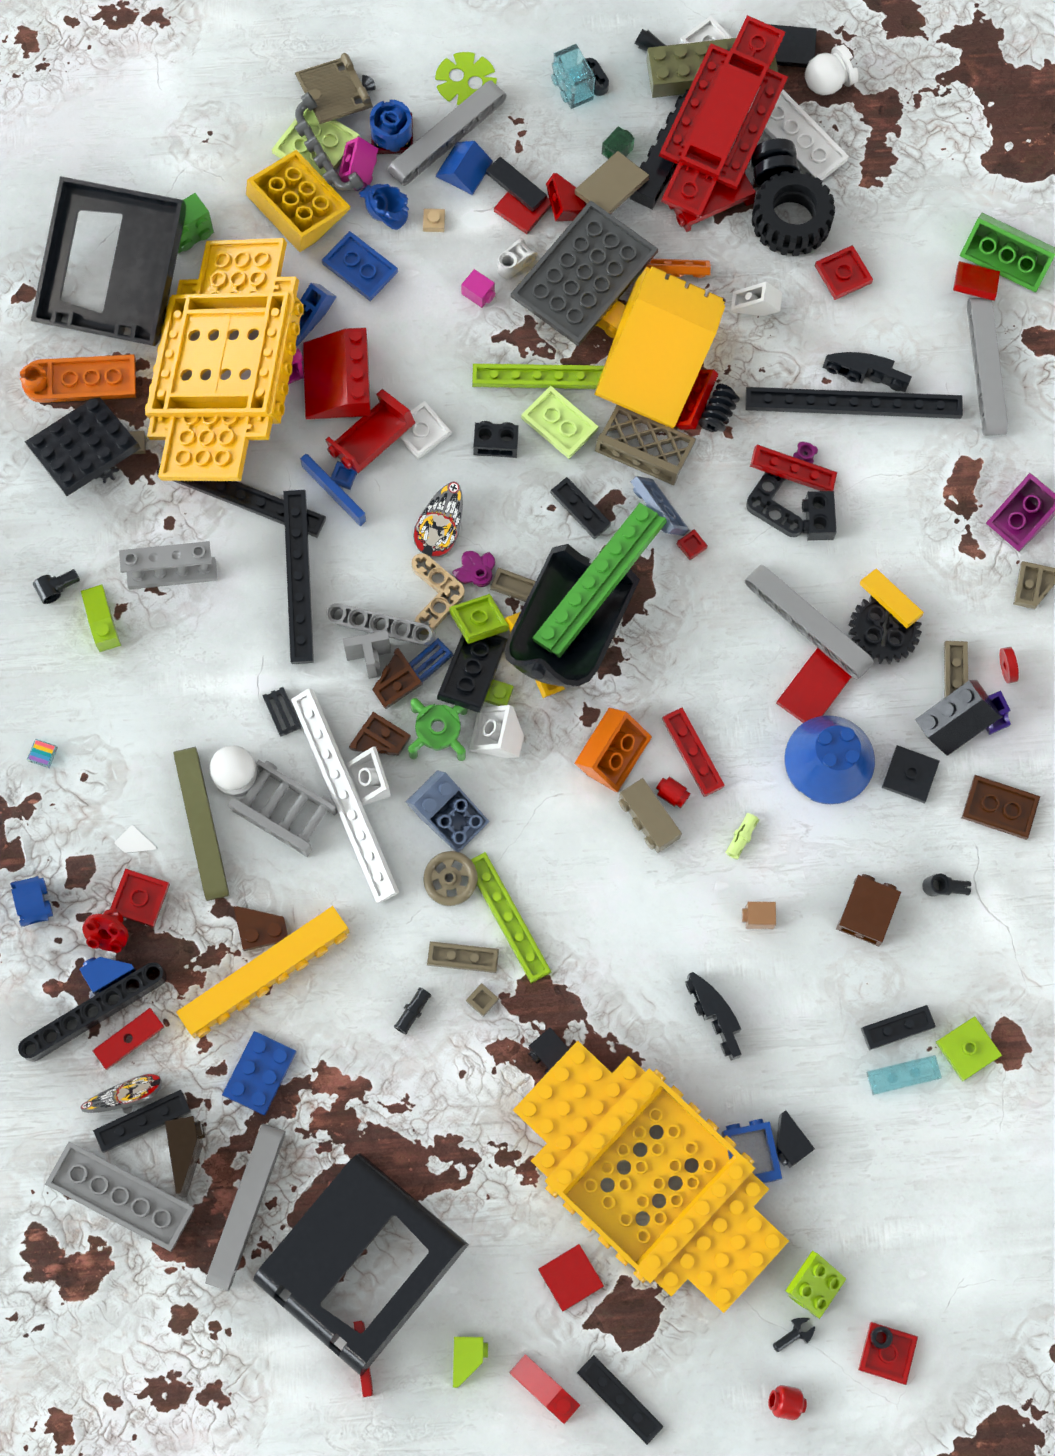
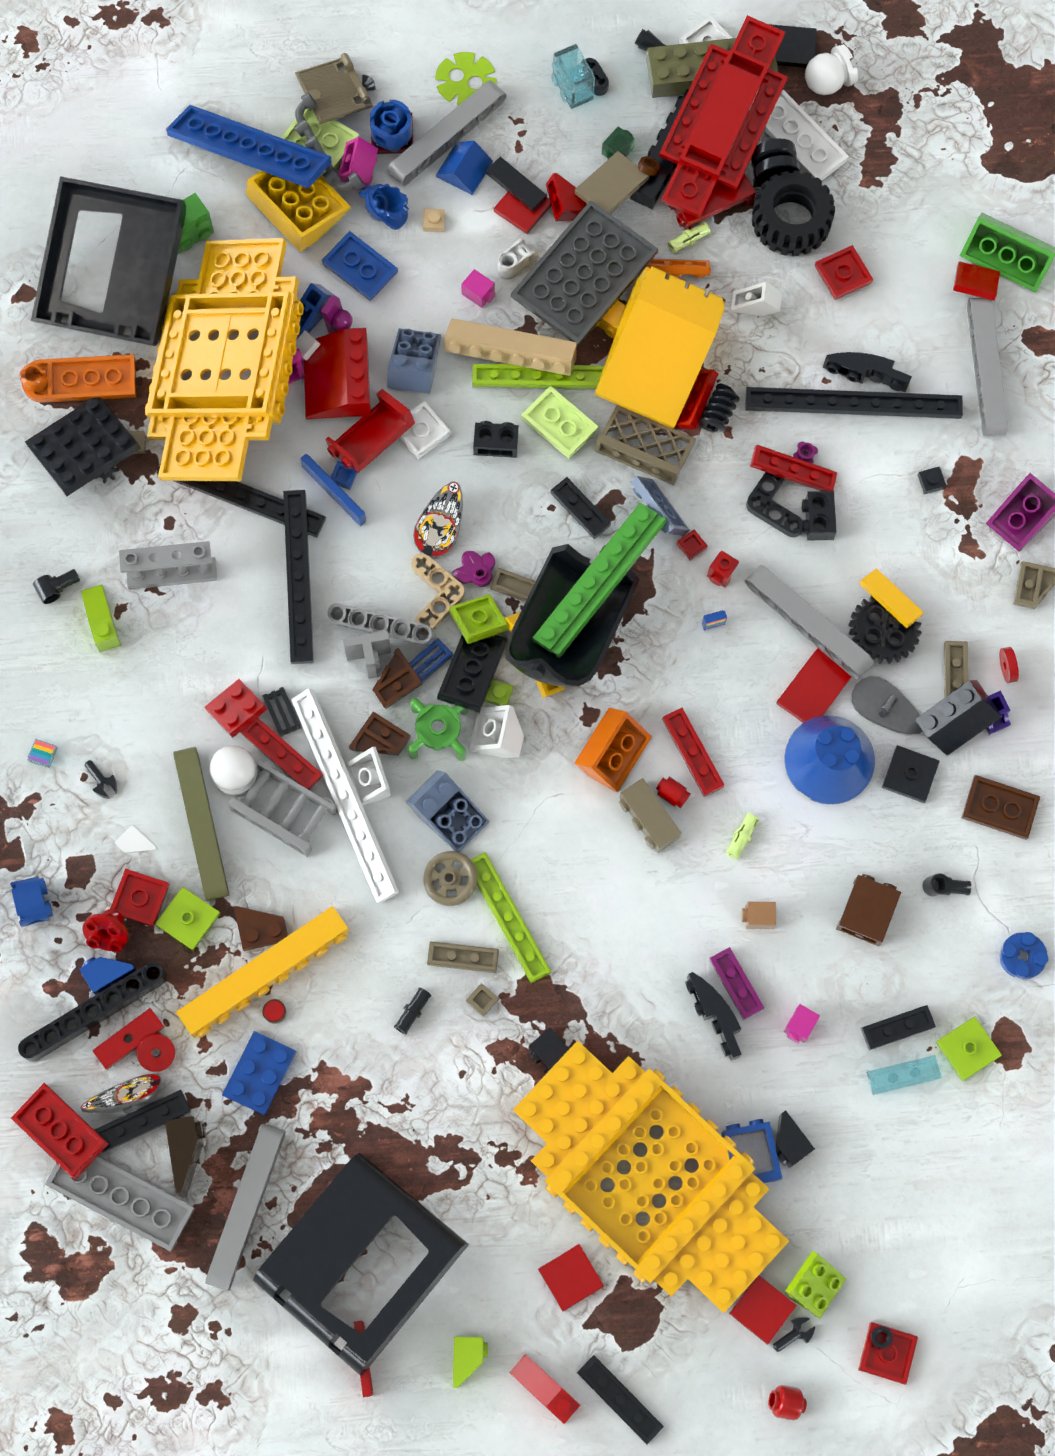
none -> red tile [11,1083,109,1180]
none -> black bar [84,760,117,799]
none -> red piece [136,1033,175,1072]
none -> lime plate [155,887,221,951]
none -> blue plate [166,105,331,188]
none -> plate [204,679,267,738]
none -> red plate [240,718,323,790]
none -> red tile [262,999,287,1024]
none -> white tile [295,331,321,361]
none -> magenta tile [321,295,353,334]
none -> sand blue slope [387,328,441,394]
none -> tan brick [445,318,577,376]
none -> reddish brown tile [638,156,660,176]
none -> yellowish green pin [668,222,711,253]
none -> blue tile [702,610,727,630]
none -> red bracket [707,551,739,588]
none -> magenta plate [709,947,764,1020]
none -> red tile [729,1275,797,1345]
none -> dark pink brick [784,1004,820,1043]
none -> flat silver shield [852,676,922,734]
none -> black plate [917,466,946,495]
none -> blue plate [1000,932,1048,979]

